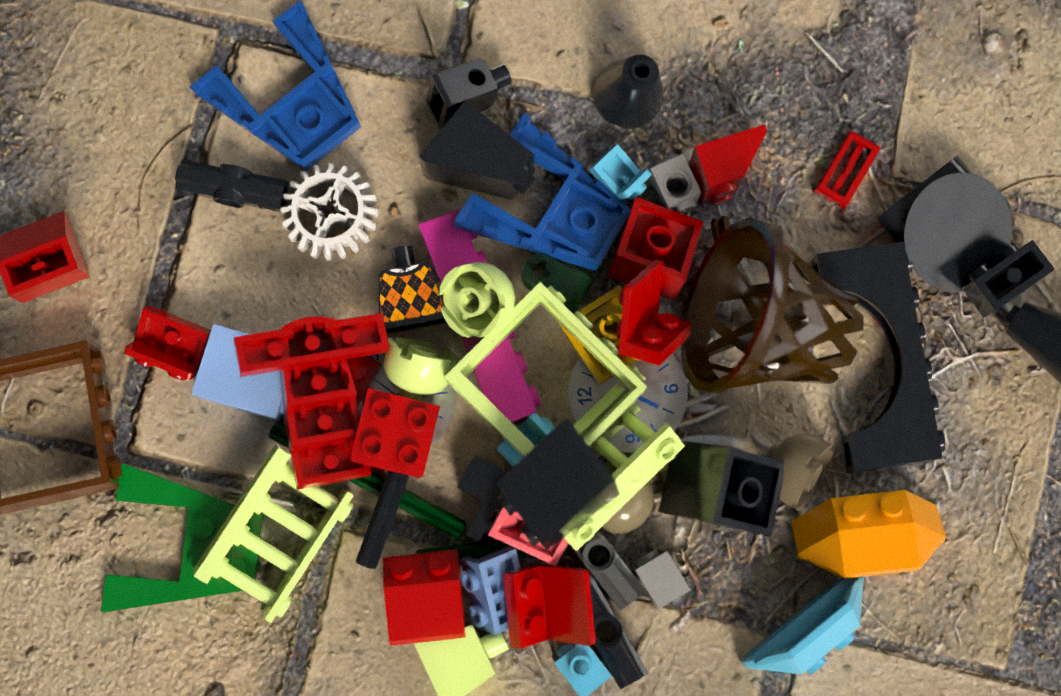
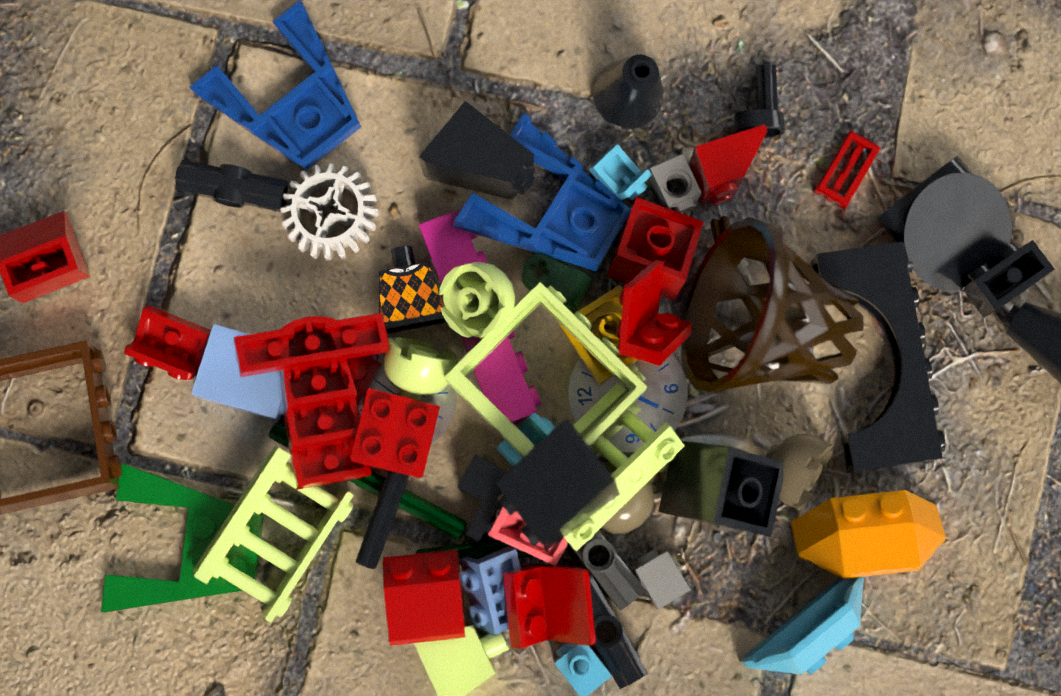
black torso [426,58,512,130] -> none
none -> black piece [734,62,785,139]

